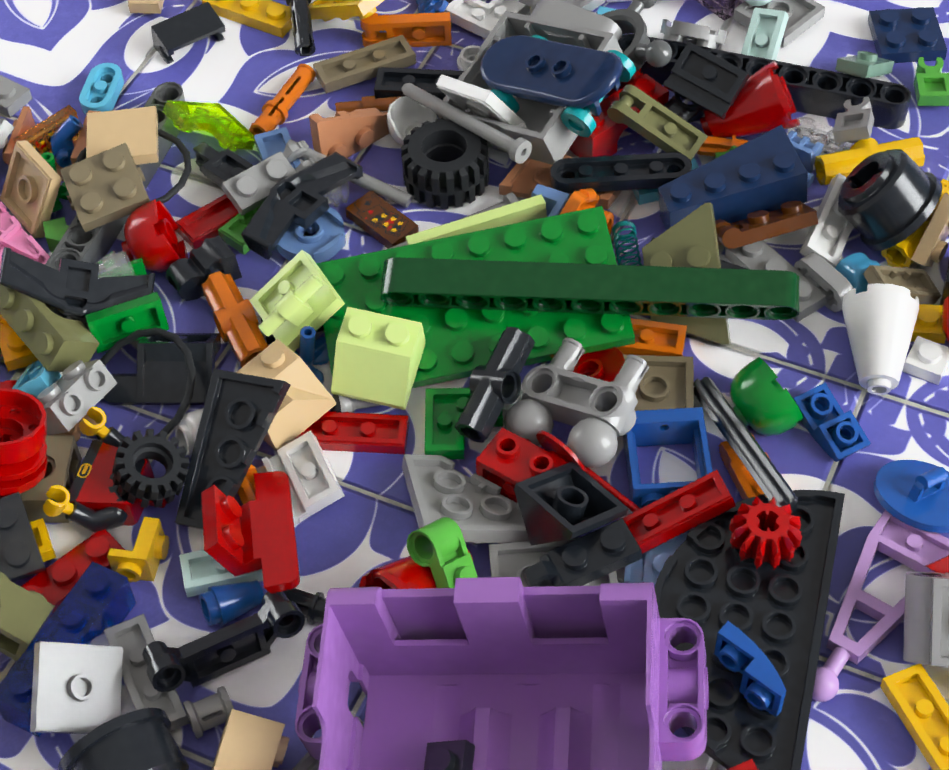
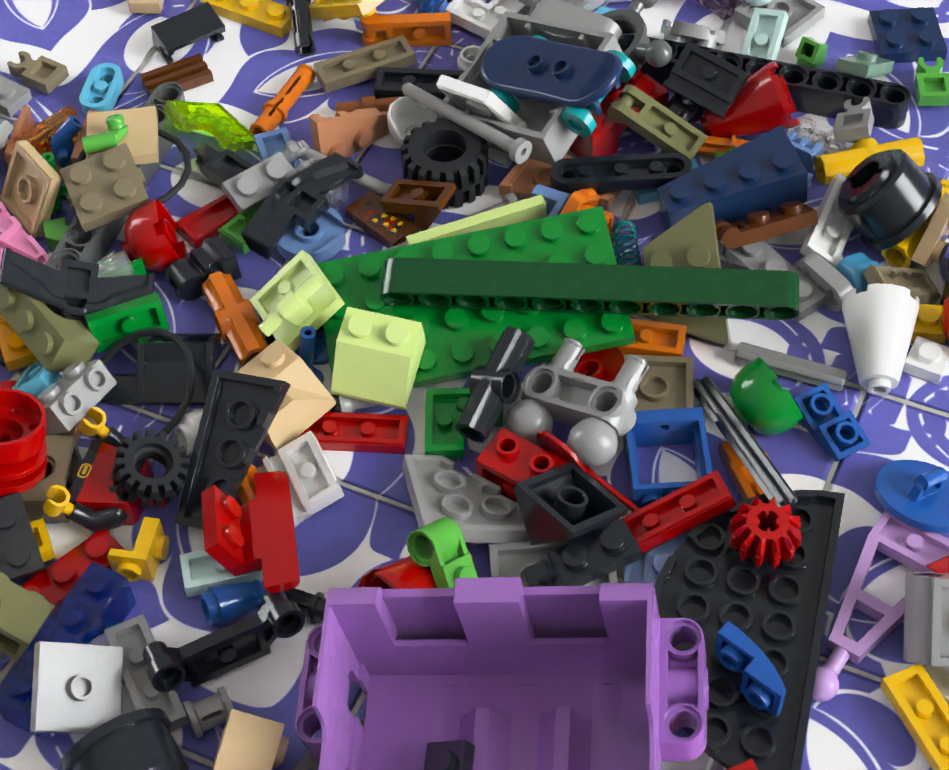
none -> dark tan plate [7,51,69,95]
none -> bright green arm [81,114,128,154]
none -> reddish brown tile [140,53,214,97]
none -> reddish brown slope [380,178,457,231]
none -> light grey axle [734,342,847,392]
none -> bright green piece [795,36,828,68]

